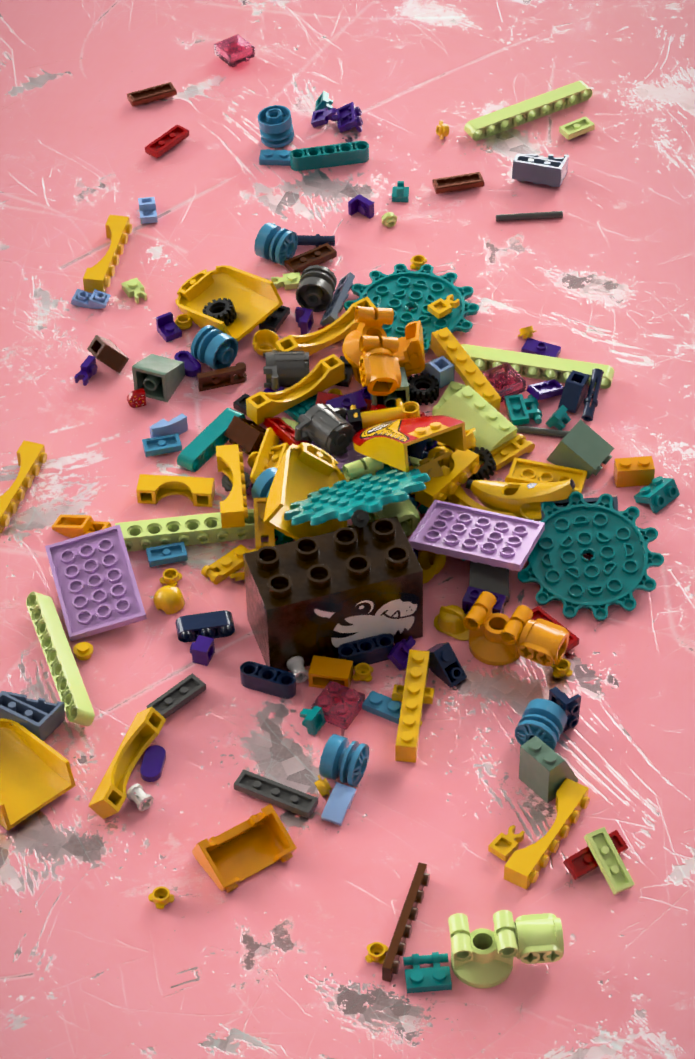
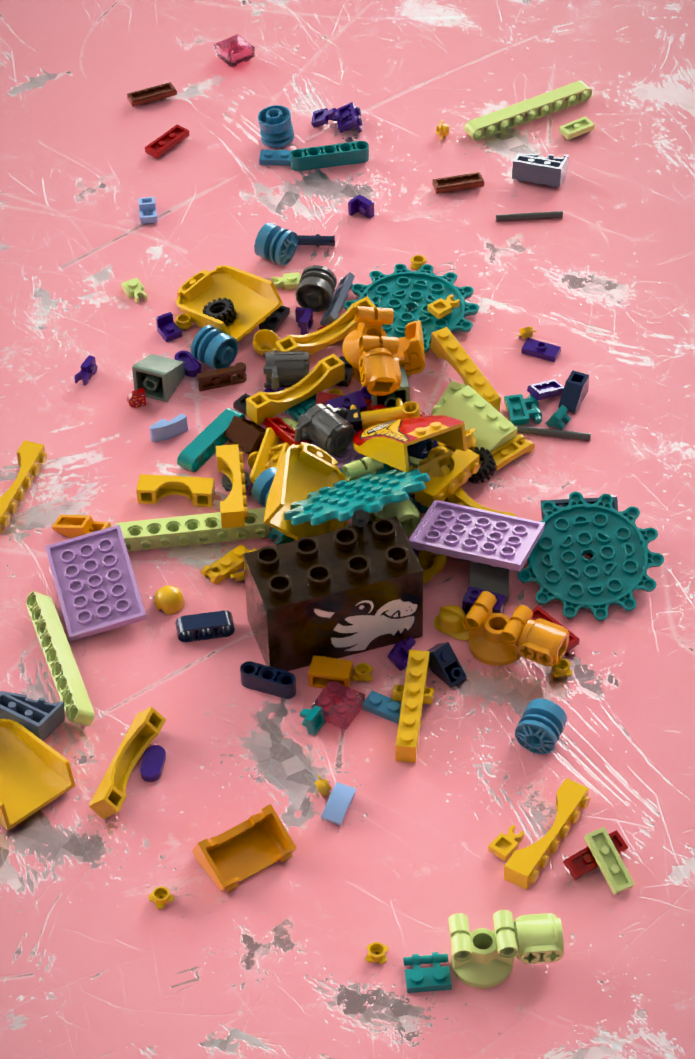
light blue slope [71,288,111,309] -> none
yellow plate [73,642,94,661] -> none
yellow arch [83,215,132,293] -> none
reddish brown slope [87,335,129,373] -> none
white bush [126,783,154,811] -> none
dark azure plate [142,433,182,457] -> none
dark azure plate [146,542,188,567] -> none
dark grey plate [146,673,206,719] -> none
yellow plate [159,568,182,586] -> none
dark purple plate [190,635,215,666] -> none
dark grey plate [234,769,318,818] -> none
yellow plate [253,497,275,549] -> none
reddish brown plate [284,243,337,273] -> none
white bush [286,656,309,683] -> none
teal tile [315,90,333,111] -> none
dark azure wheel [319,734,369,787] -> none
dark blue beam [338,633,394,669] -> none
yellowish green plate [381,212,397,227] -> none
reddish brown plate [382,862,430,982] -> none
teal tile [392,181,409,202] -> none
black tyre [408,373,439,405] -> none
light blue slope [421,356,454,389] -> none
yellowish green beam [461,344,615,389] -> none
yellow piece [465,479,575,521] -> none
clear pink brick [482,362,526,402] -> none
yellow bracket [505,457,588,499] -> none
sand green slope [519,736,578,803] -> none
sand green slope [546,419,615,479] -> none
dark blue bracket [548,686,581,732] -> none
dark blue pin [581,368,604,421] -> none
light orange piece [613,456,655,488] -> none
teal bracket [634,476,680,513] -> none

